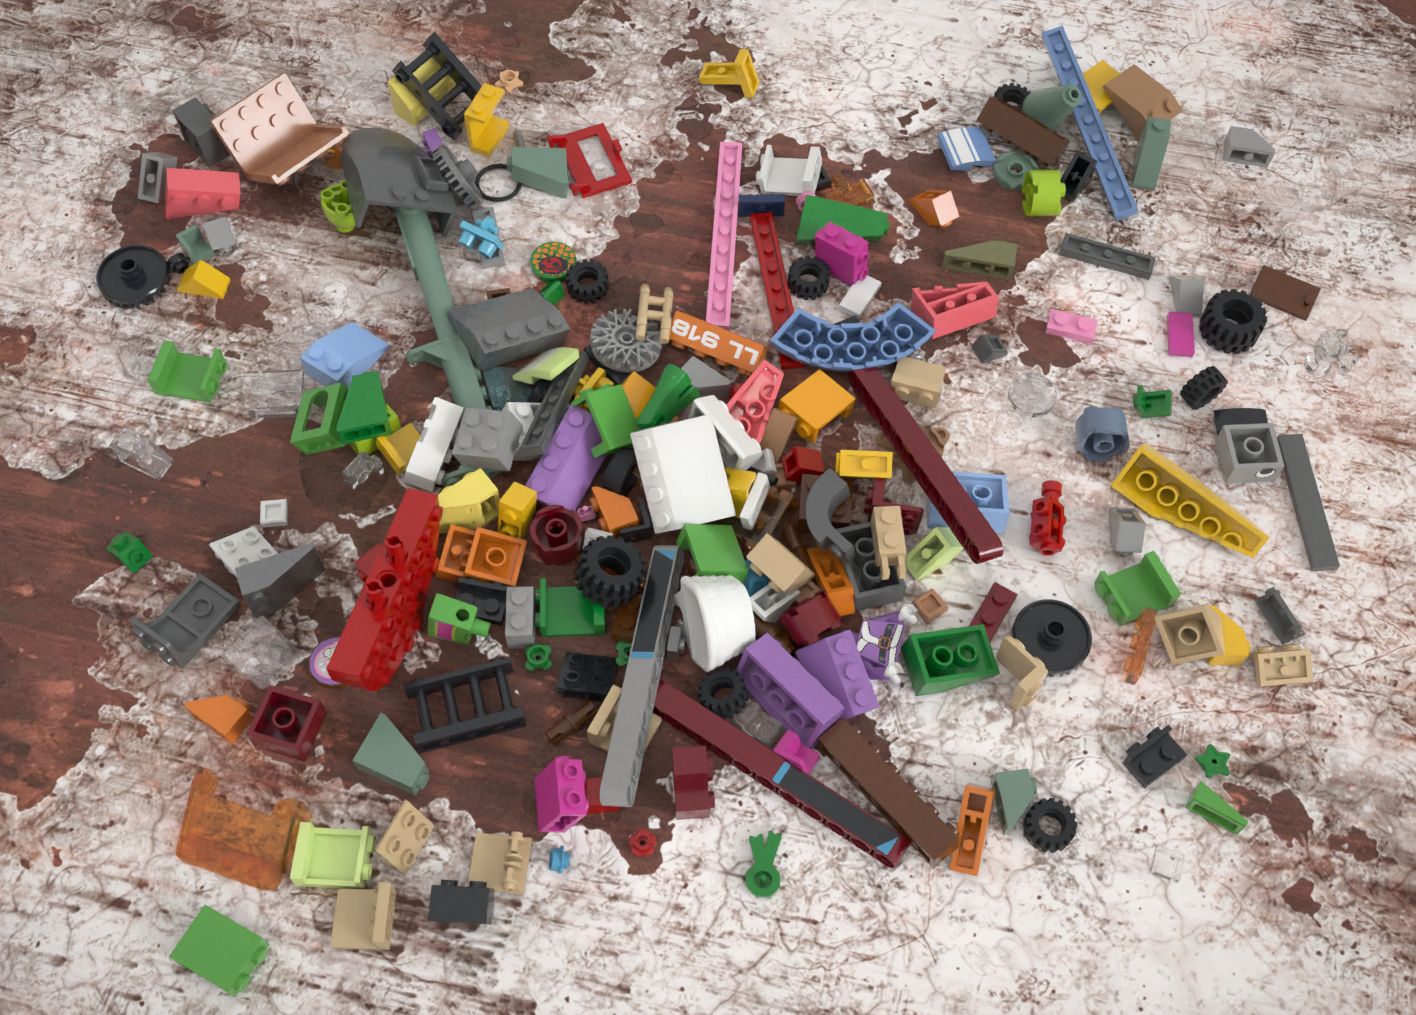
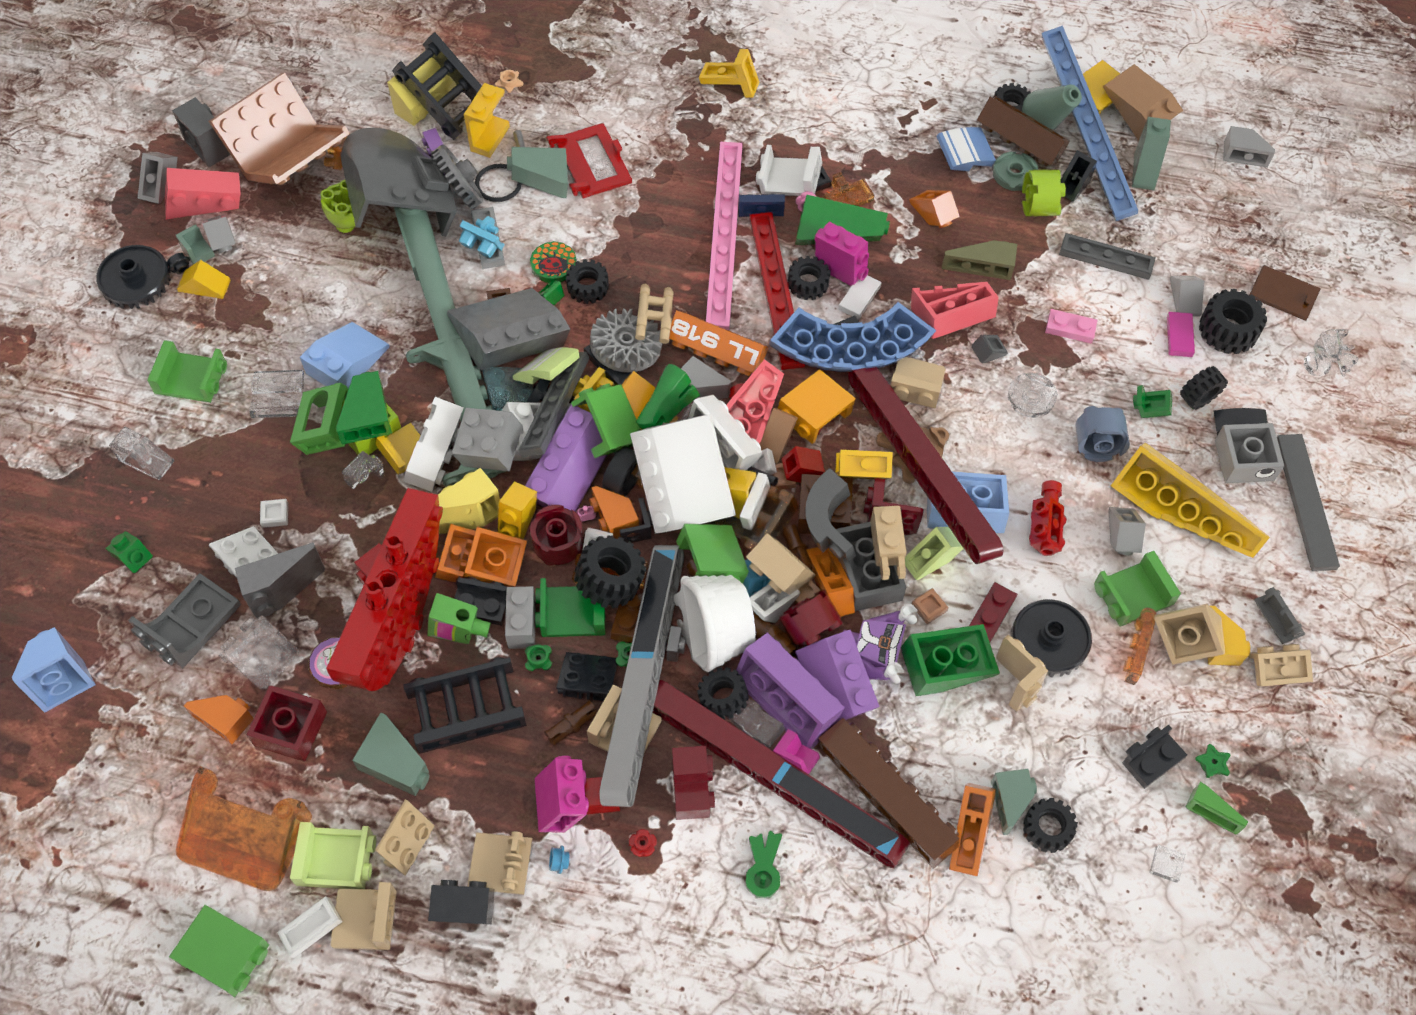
none -> light blue slope [12,627,96,713]
none -> white tile [277,896,343,958]

